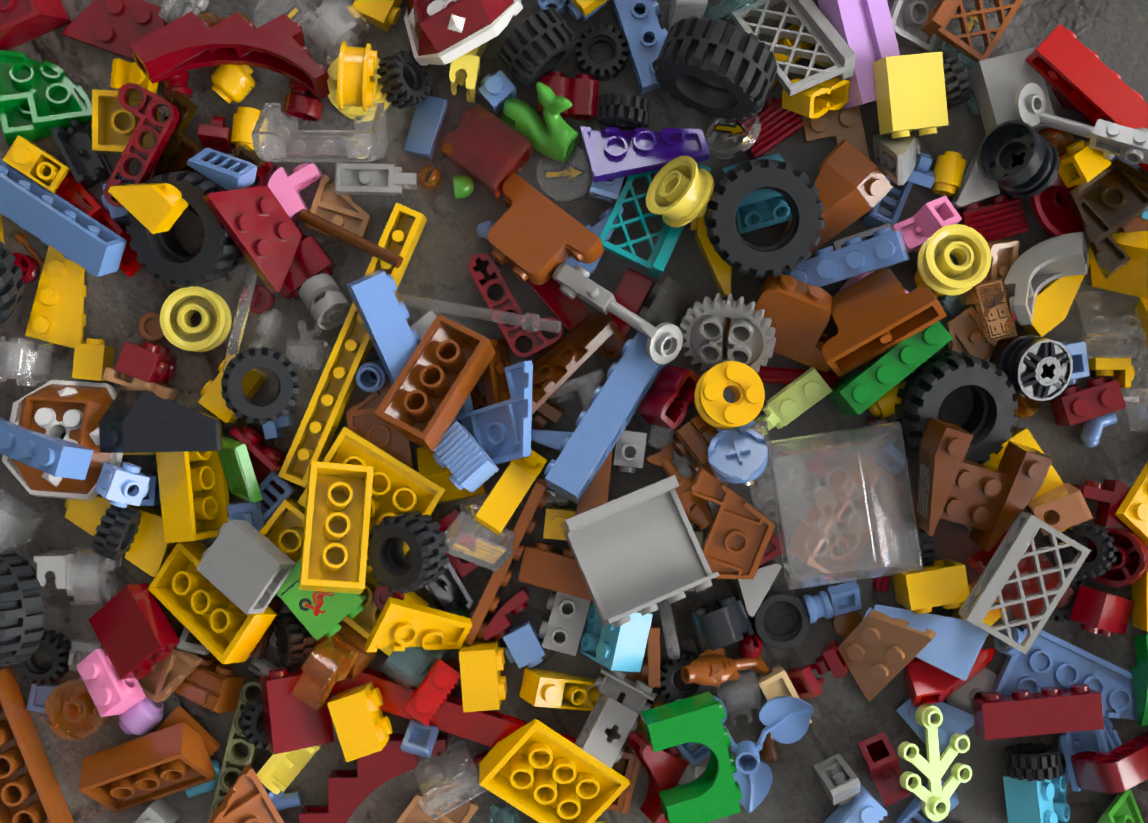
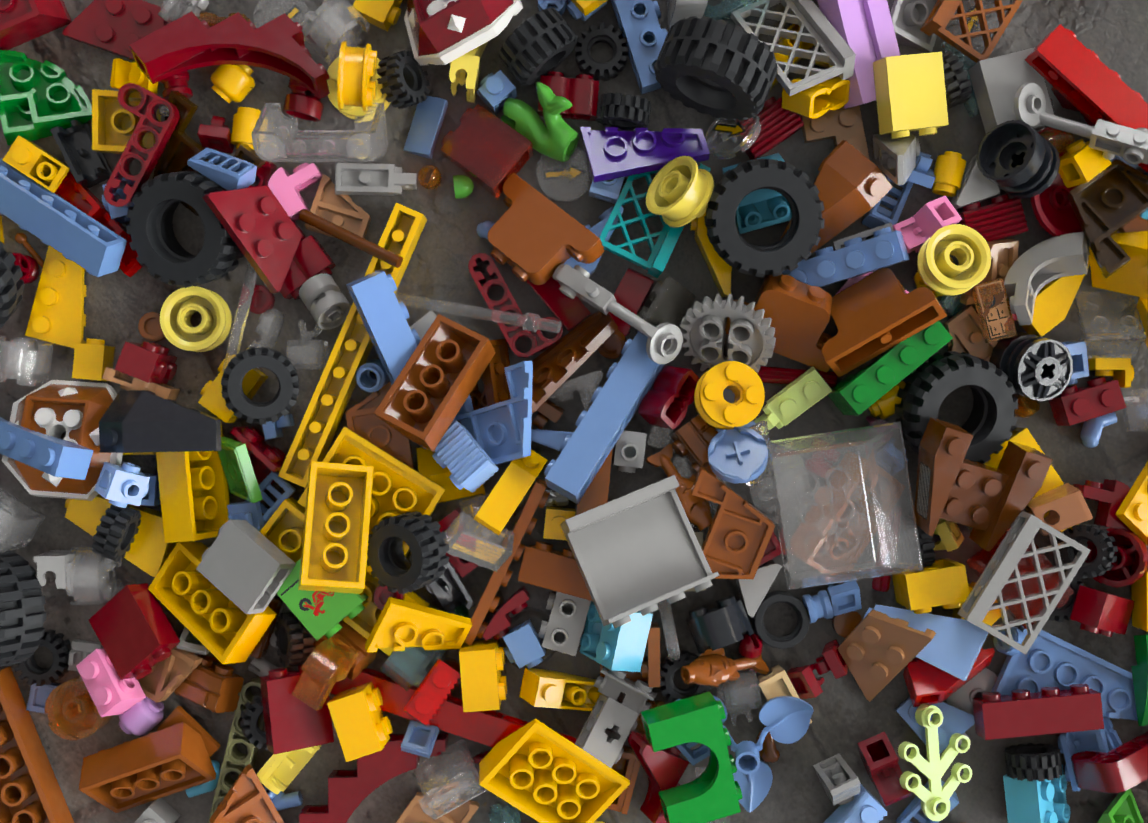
yellow slope [108,183,189,234] -> none
none -> light yellow tile [934,518,964,552]

